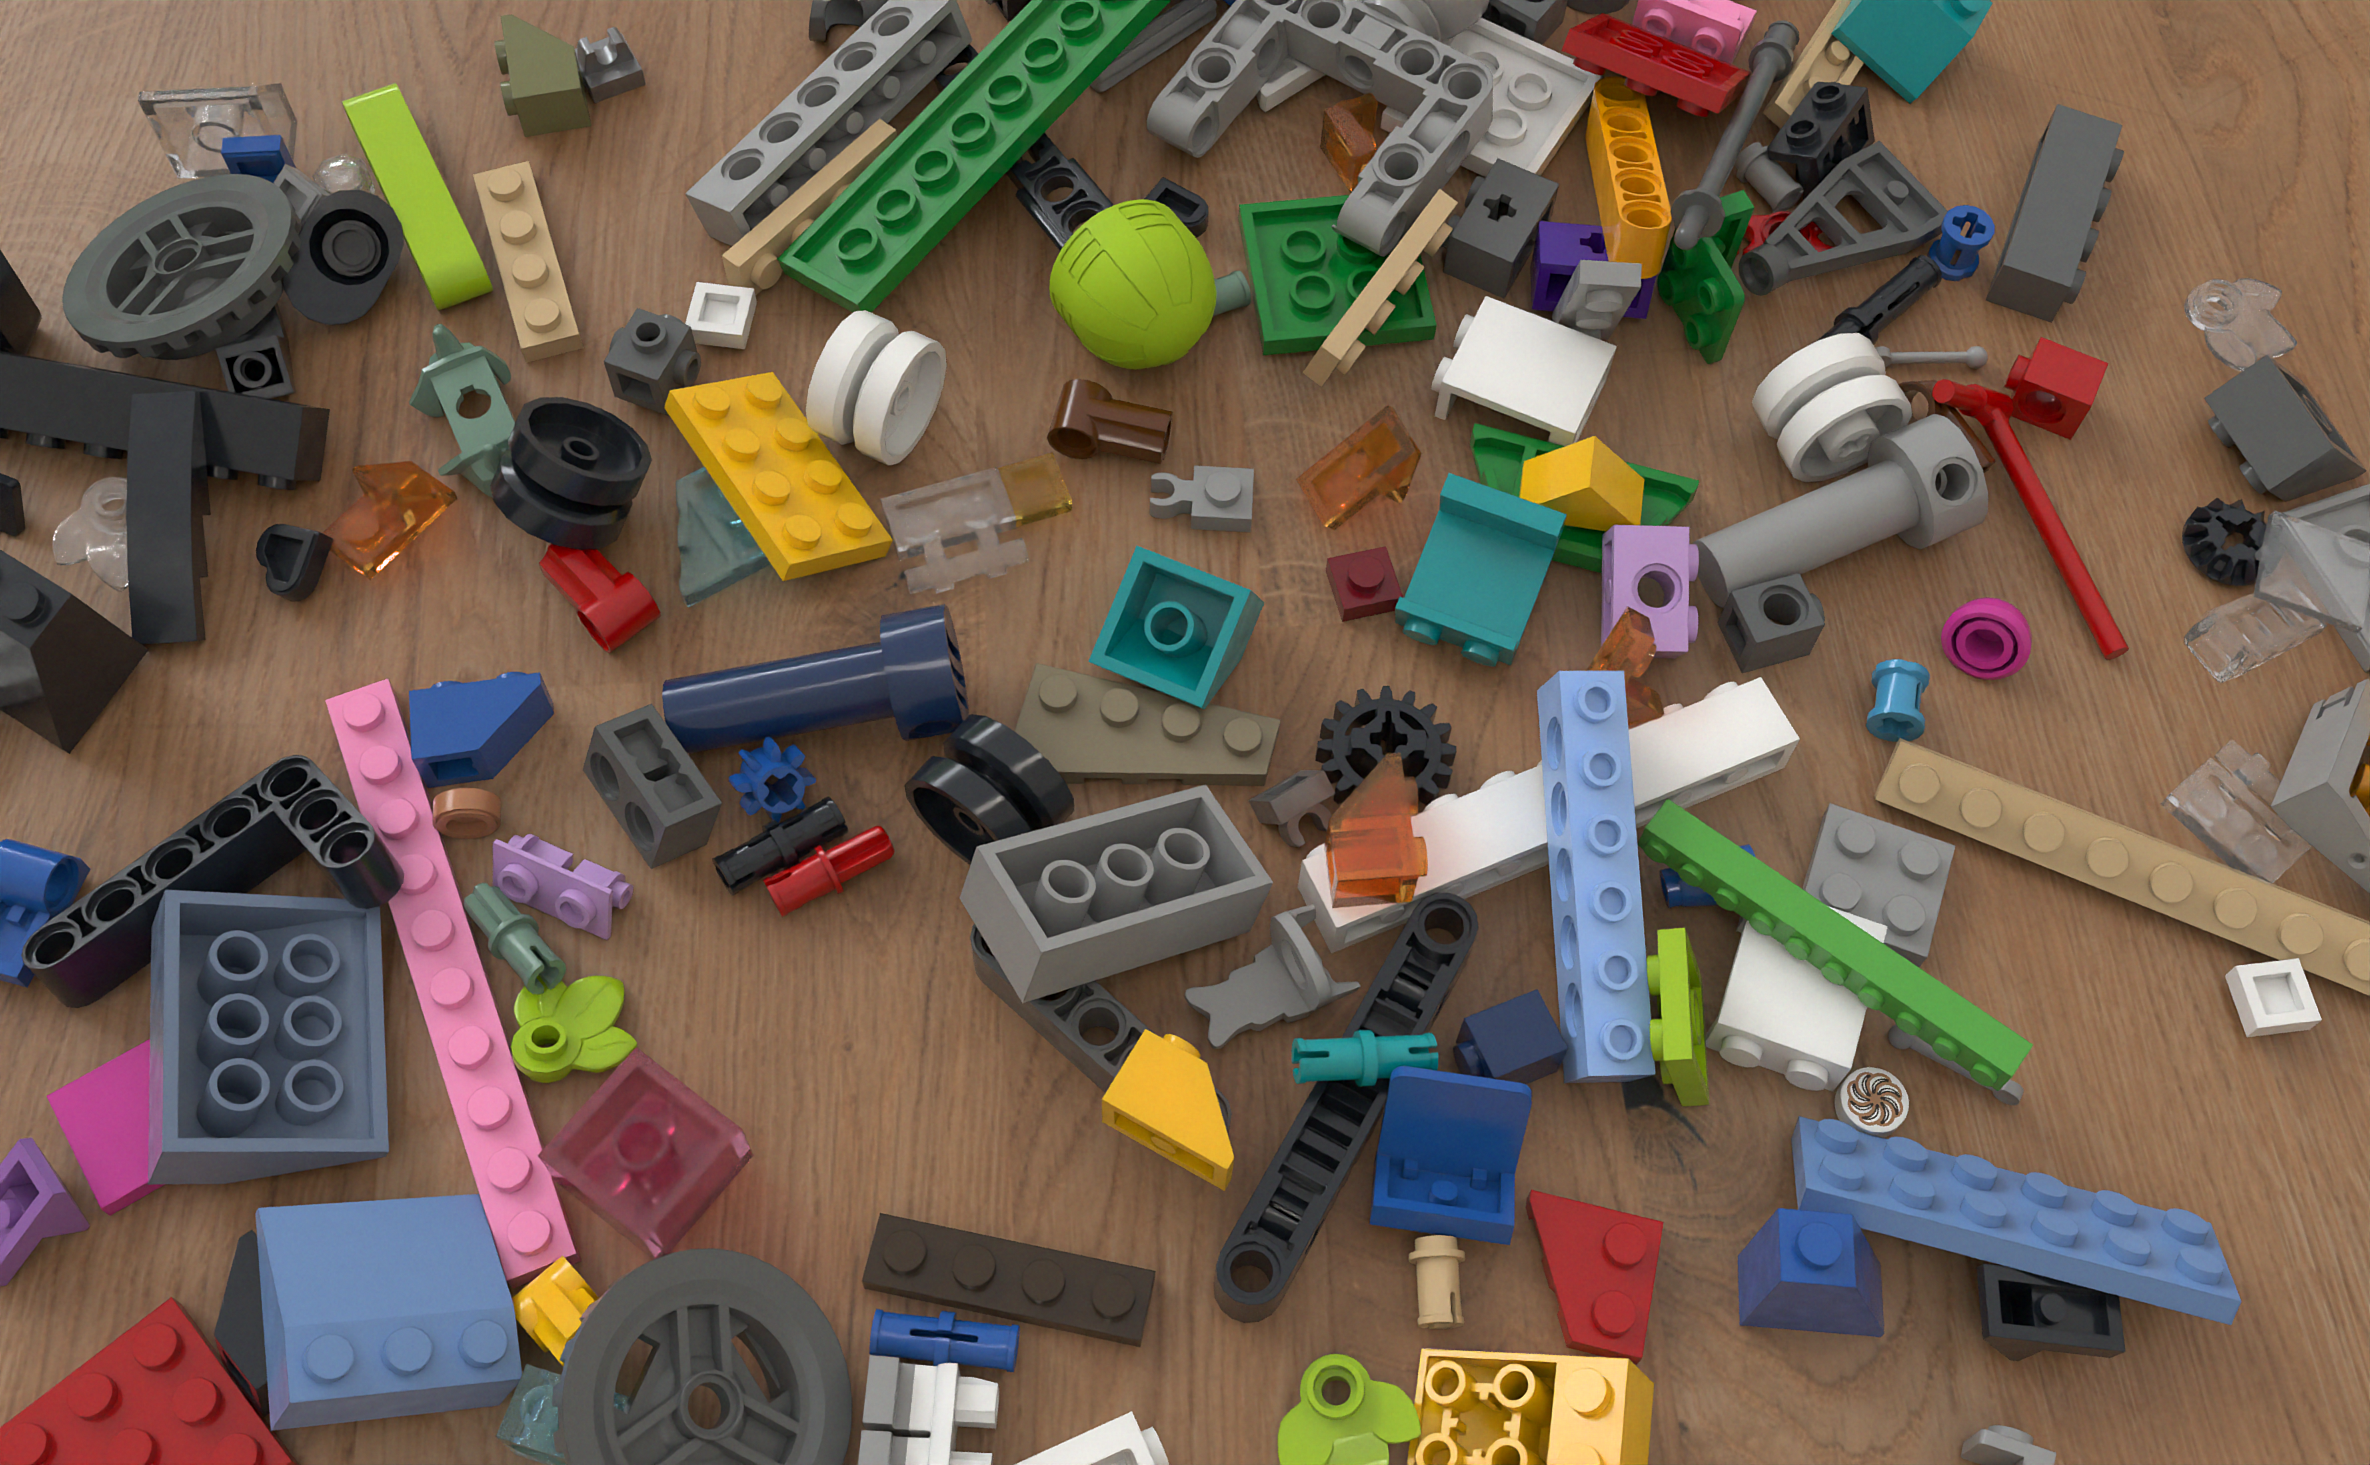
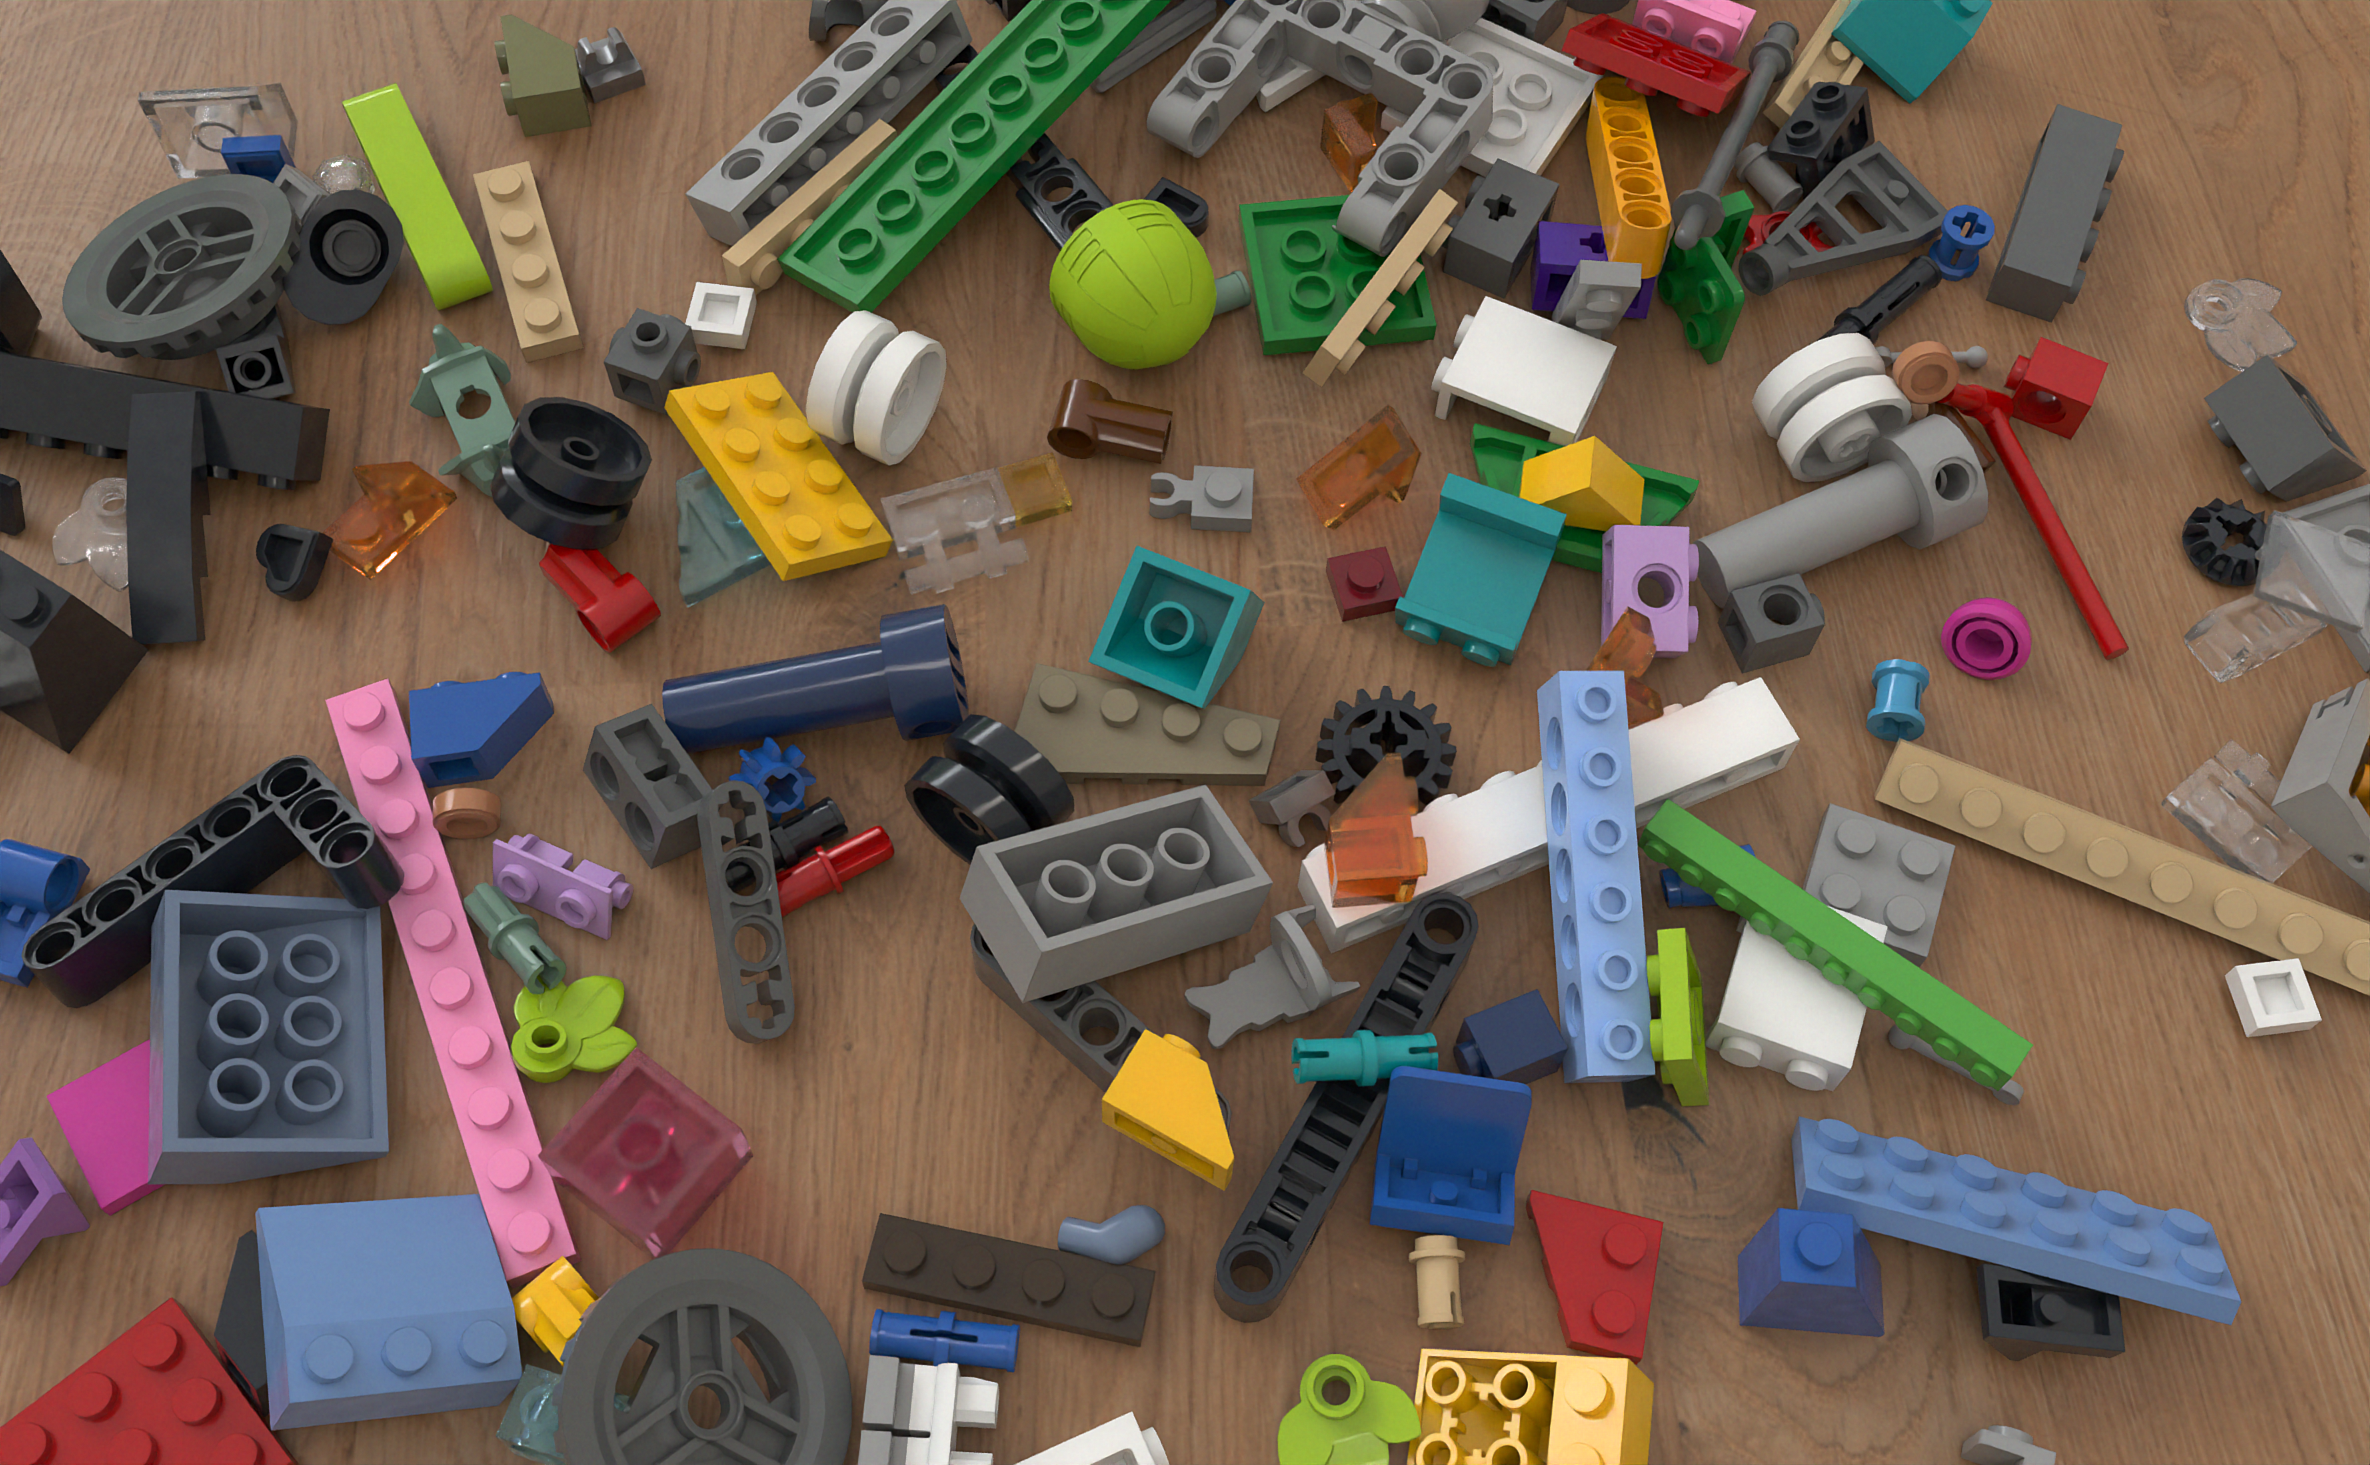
tile [1834,1067,1909,1138] -> none
none -> dark grey beam [697,780,795,1044]
none -> sand blue arm [1058,1205,1165,1264]
none -> nougat tile [1892,341,1959,404]

